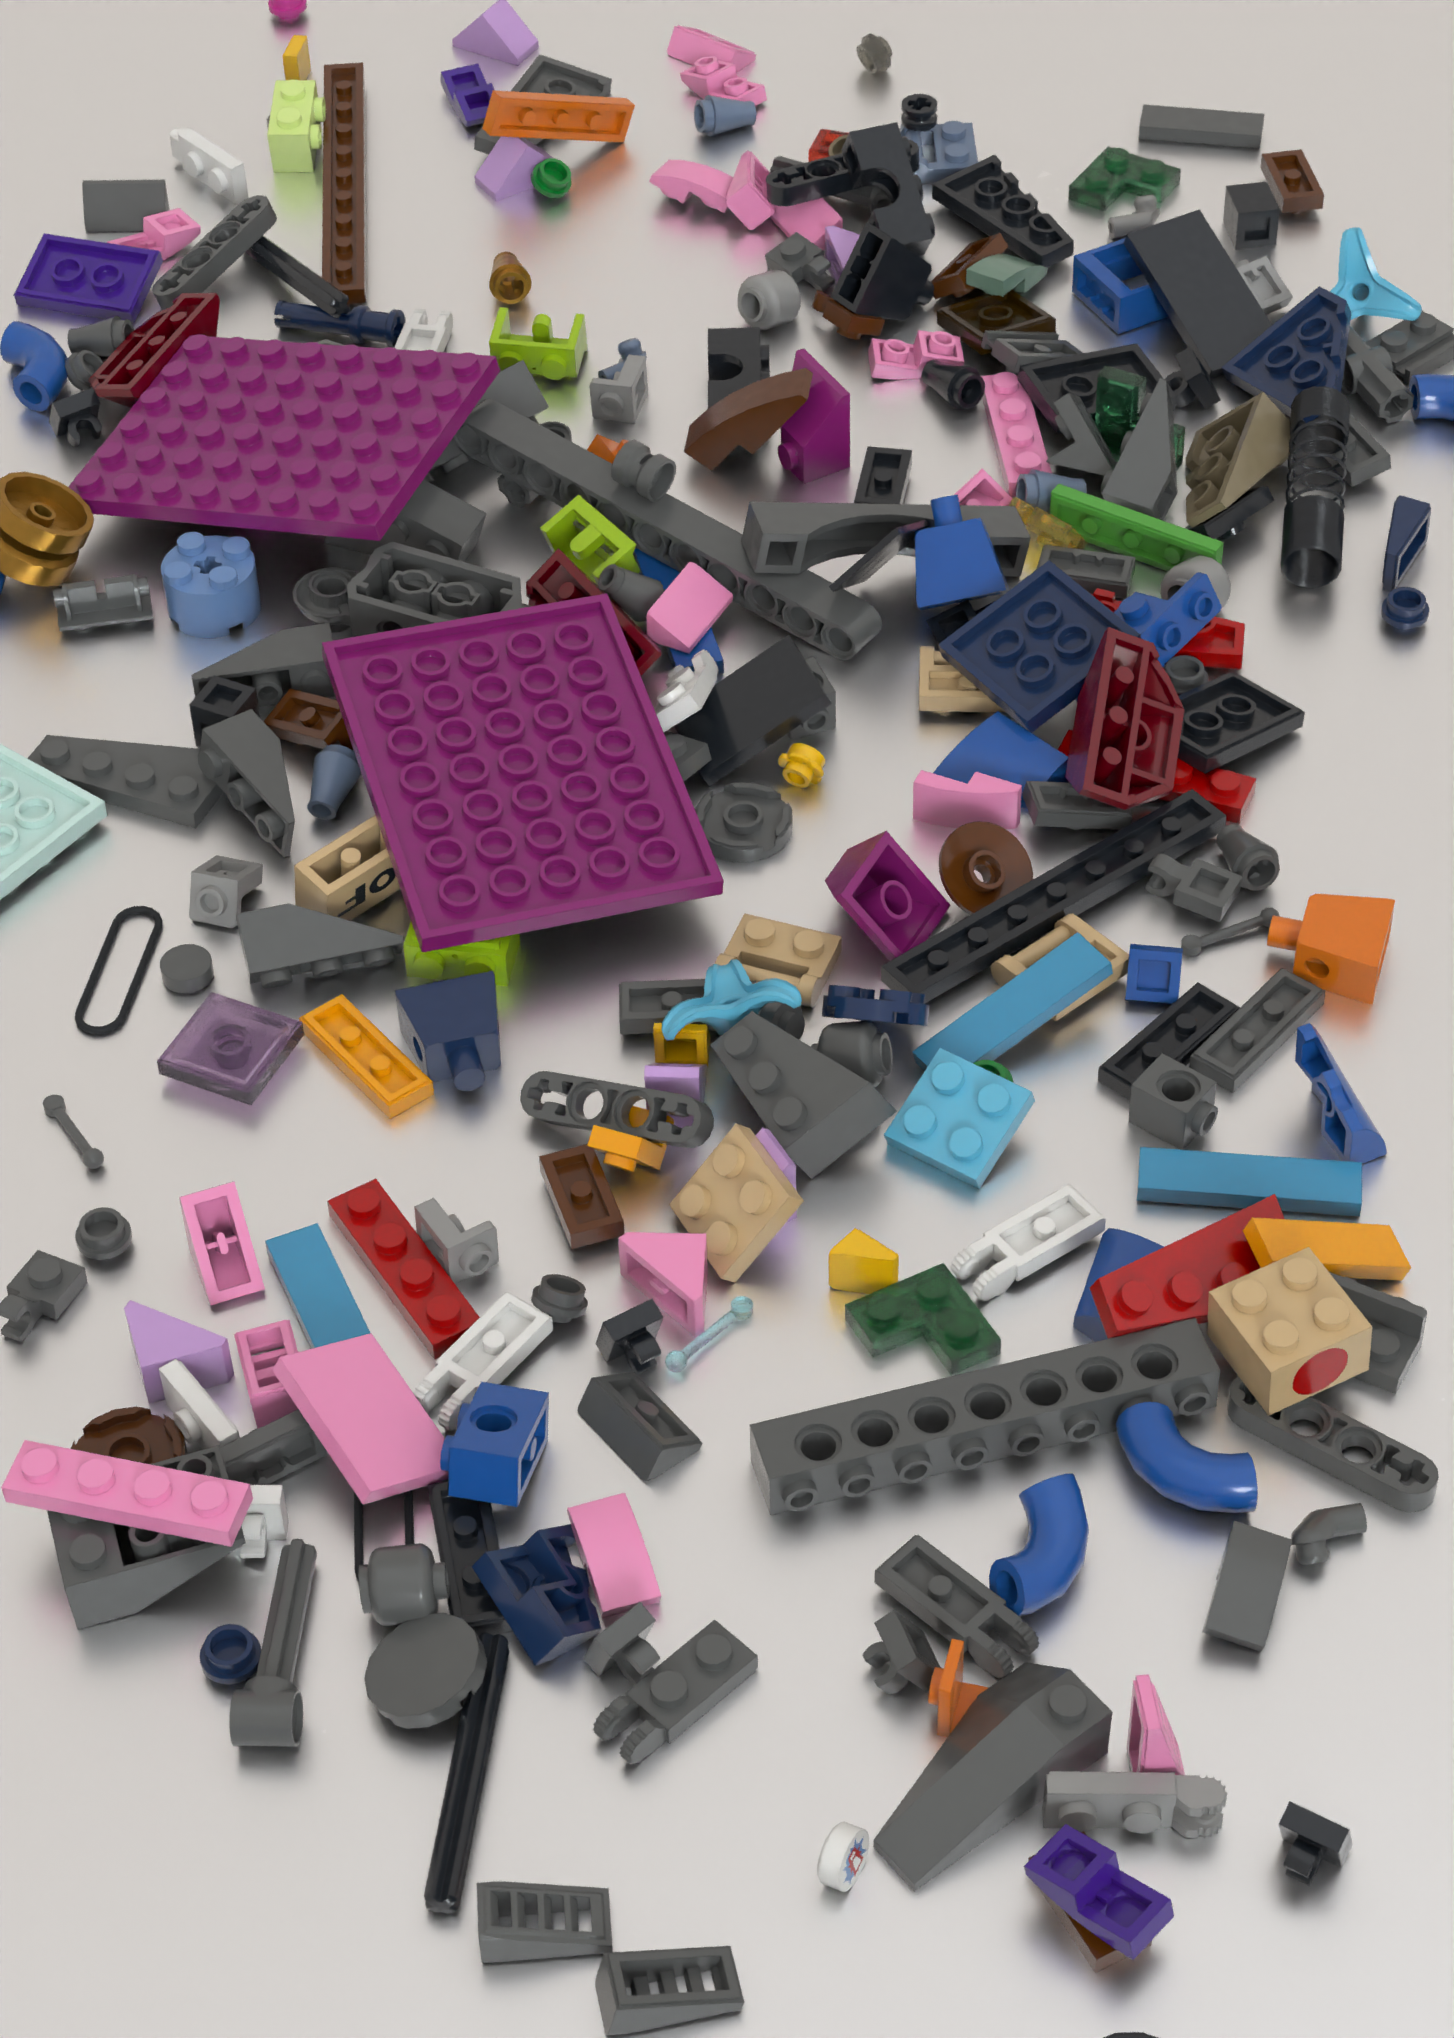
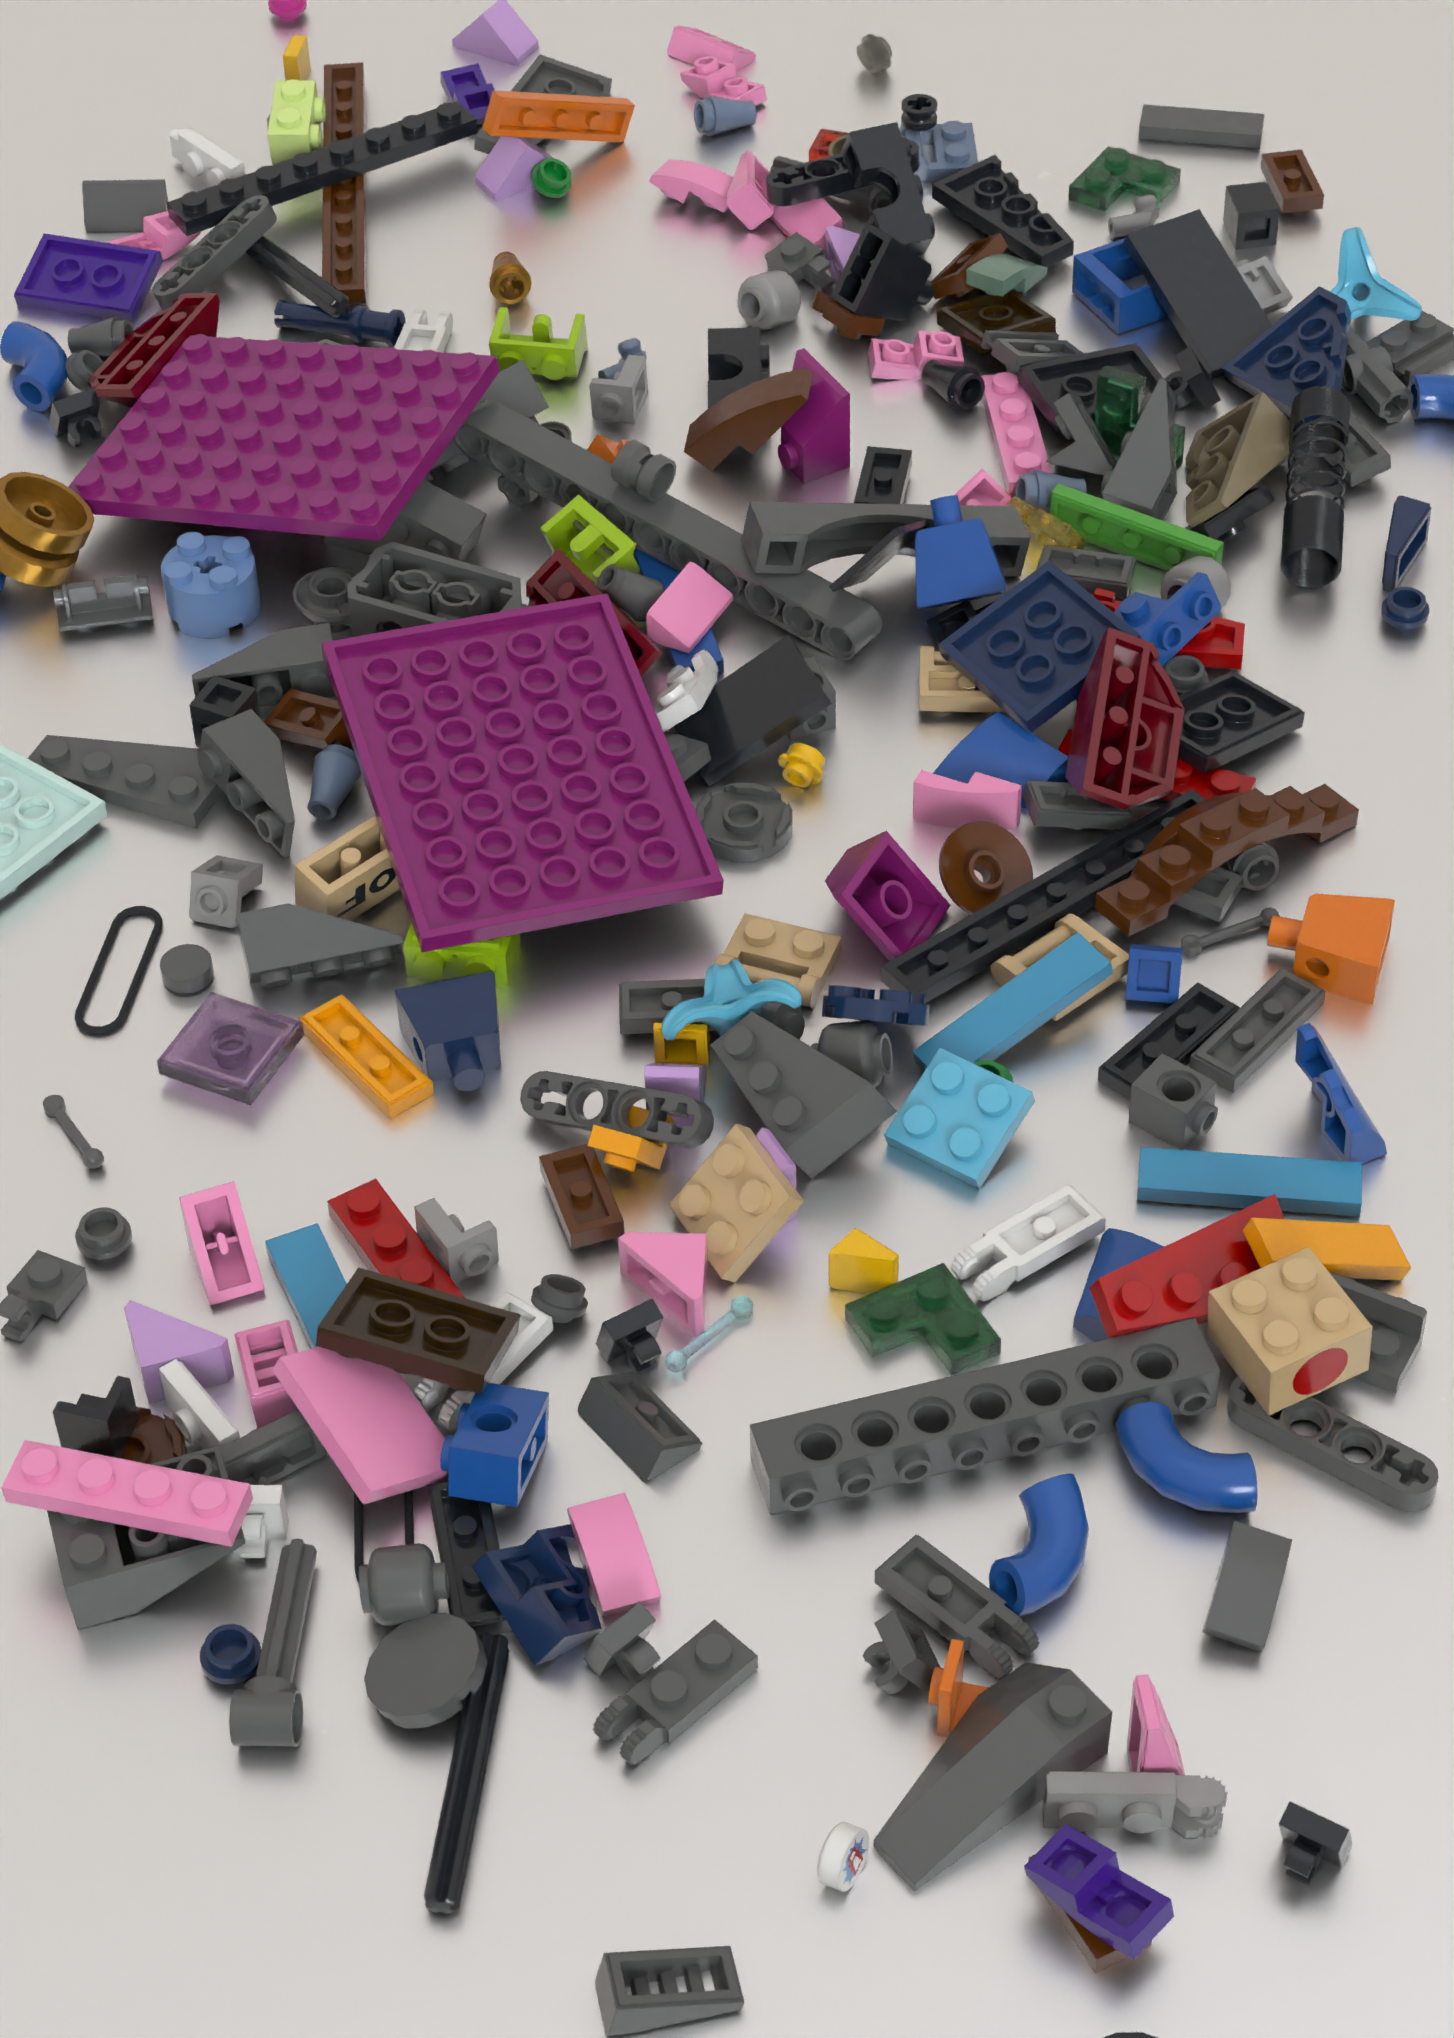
dark grey slope [477,1881,613,1963] -> none
dark grey arm [1291,1503,1367,1565] -> none
none -> black panel [53,1376,139,1458]
none -> black plate [167,101,478,236]
none -> dark brown plate [315,1267,521,1395]
none -> reddish brown piece [1095,784,1359,937]

